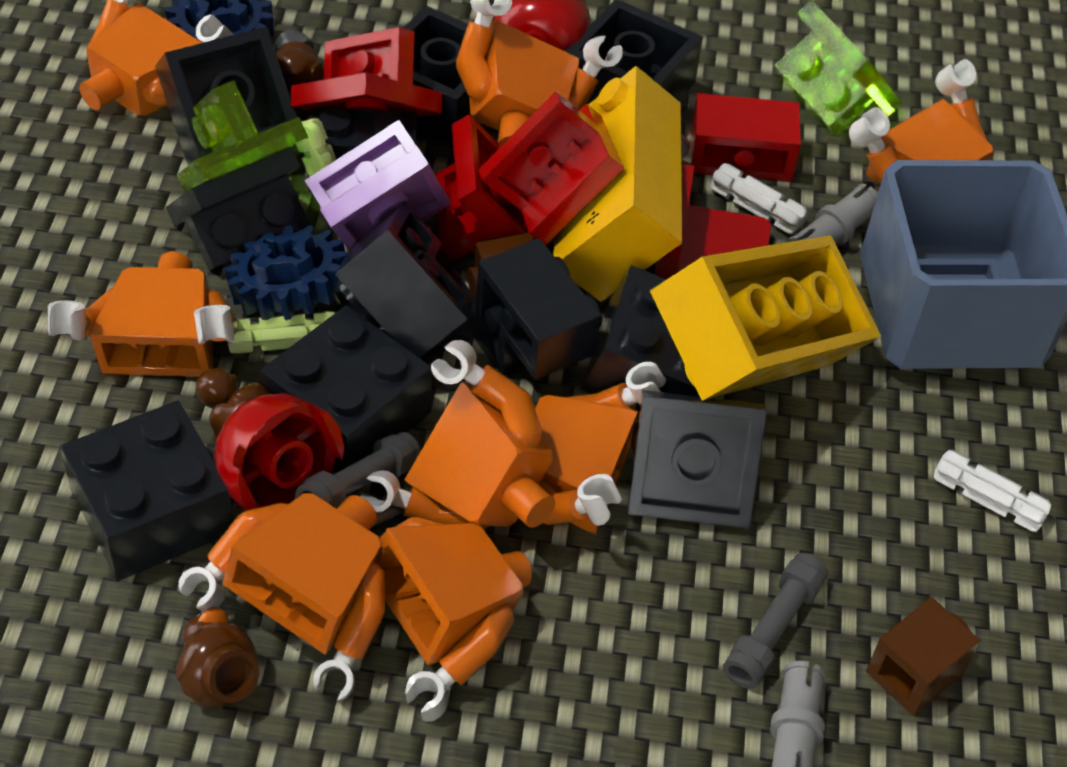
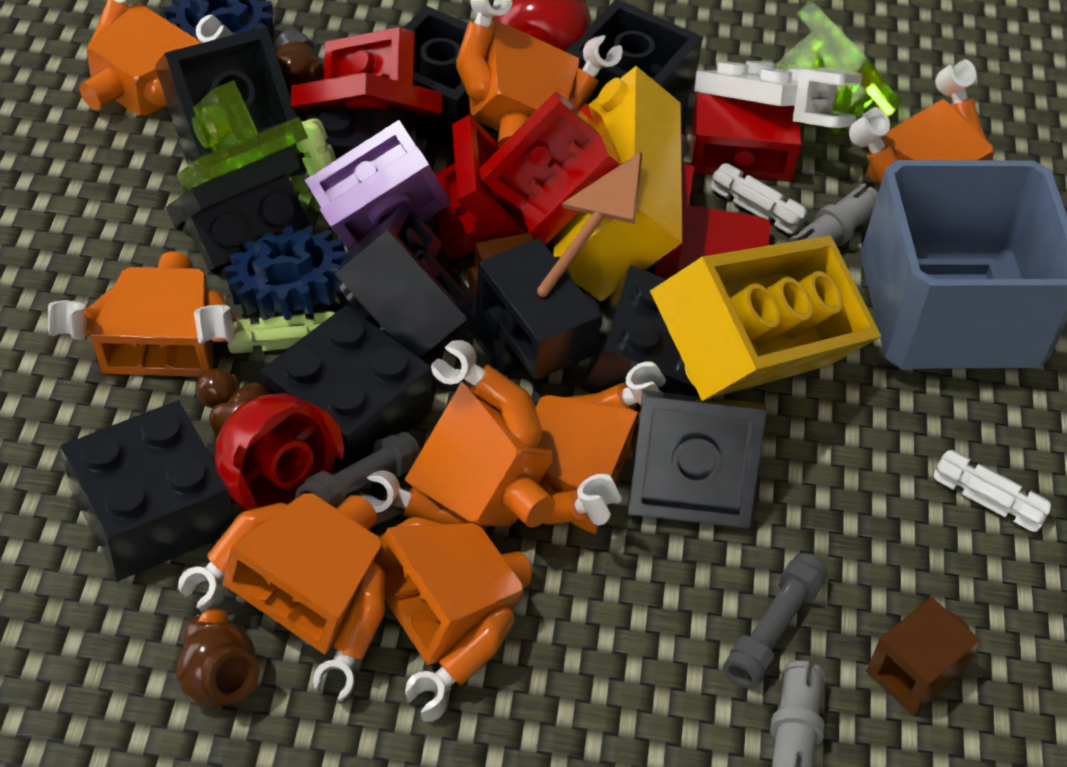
none -> nougat piece [537,152,642,297]
none -> white plate [694,61,862,128]

